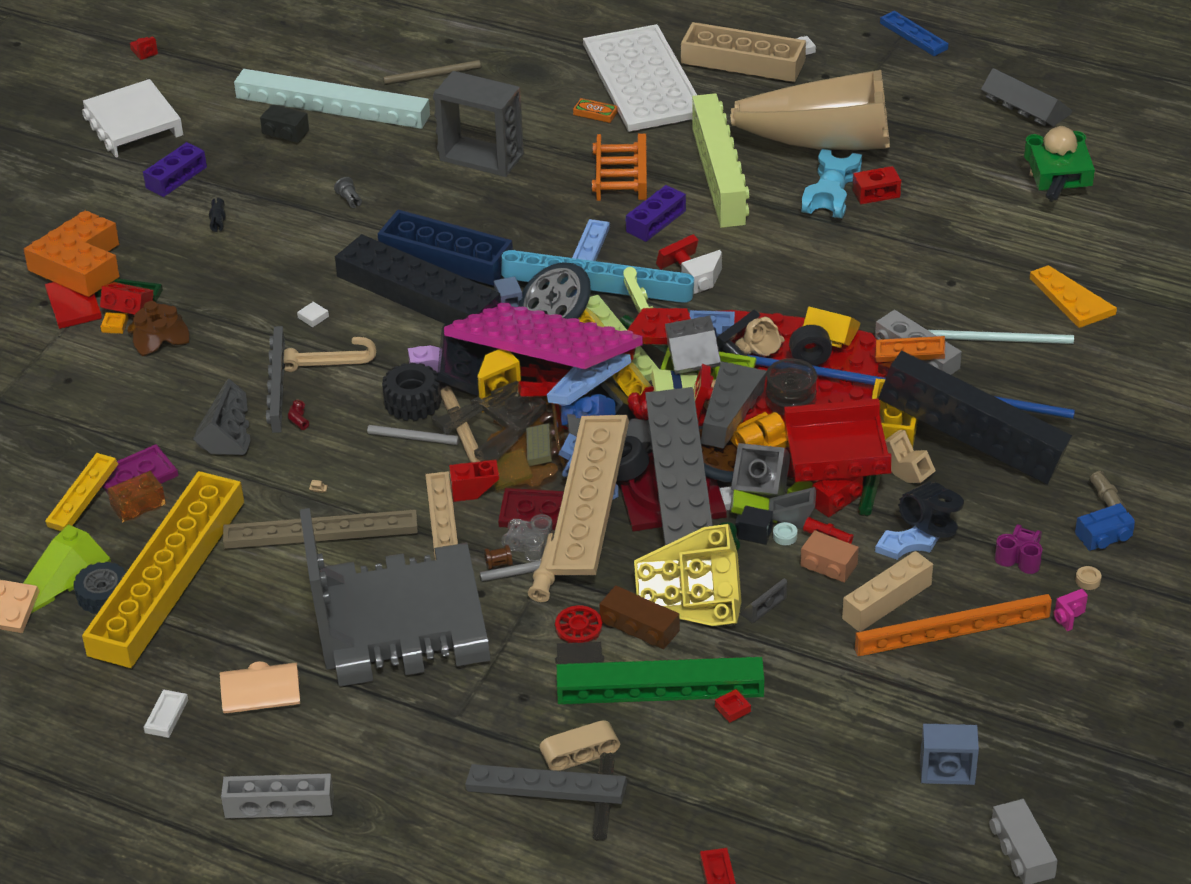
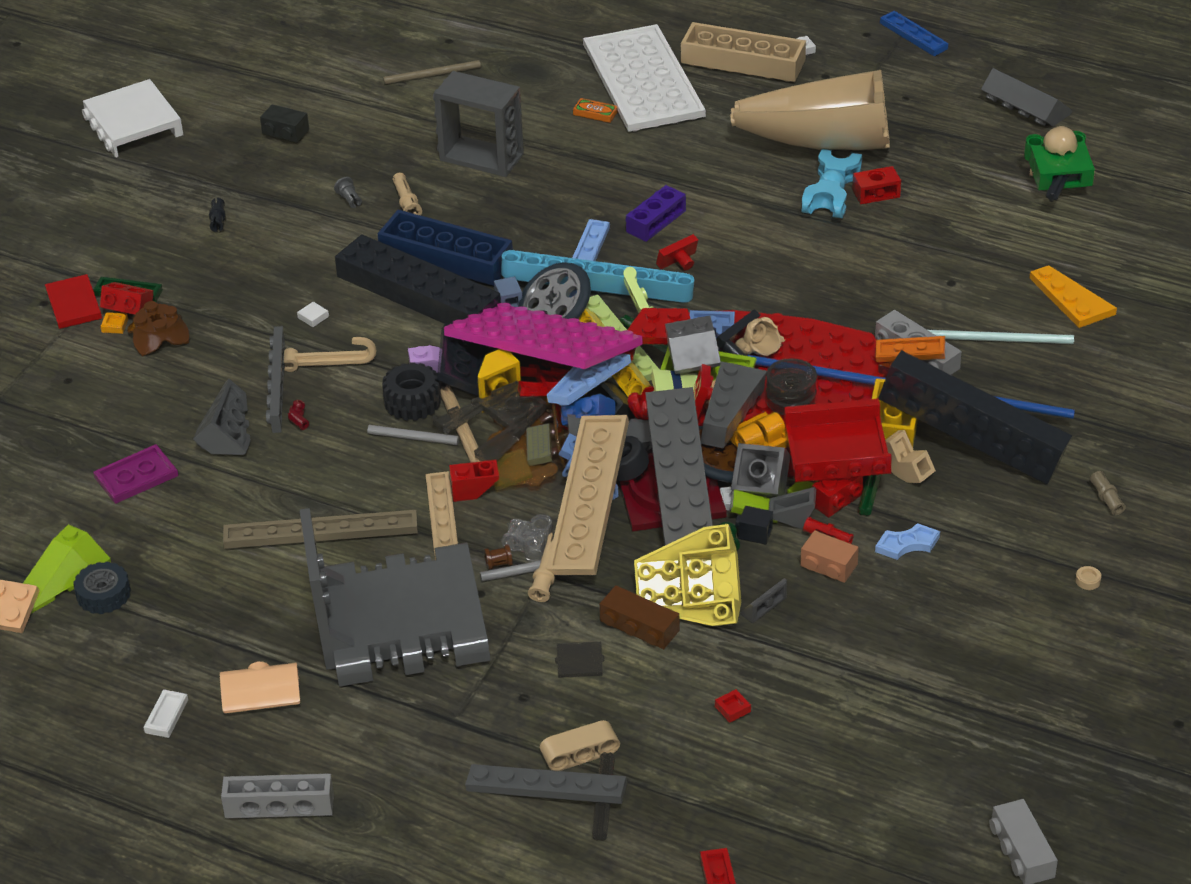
orange piece [24,210,119,297] -> none
yellow plate [45,453,118,531] -> none
yellow brick [82,471,244,668] -> none
clear orange brick [107,471,166,522] -> none
red bracket [130,36,158,60] -> none
dark purple brick [143,142,207,197] -> none
light aqua brick [234,69,430,129] -> none
tan piece [309,480,328,493] -> none
dark red tile [498,488,564,530] -> none
red wheel [555,605,602,646] -> none
green brick [557,657,764,704] -> none
orange fence [592,134,647,201] -> none
white slope [681,250,722,294] -> none
yellowish green brick [692,93,749,228] -> none
light aqua tile [773,522,797,545] -> none
black tyre [789,325,832,366] -> none
yellow slope [803,306,861,348] -> none
tan brick [842,551,933,632] -> none
orange tile [855,594,1052,656] -> none
black piece [898,481,964,538] -> none
sand blue brick [920,724,979,785] -> none
magenta piece [995,524,1042,574] -> none
dark pink bracket [1054,589,1088,631] -> none
blue brick [1075,503,1135,551] -> none
none -> tan pin [392,173,422,216]

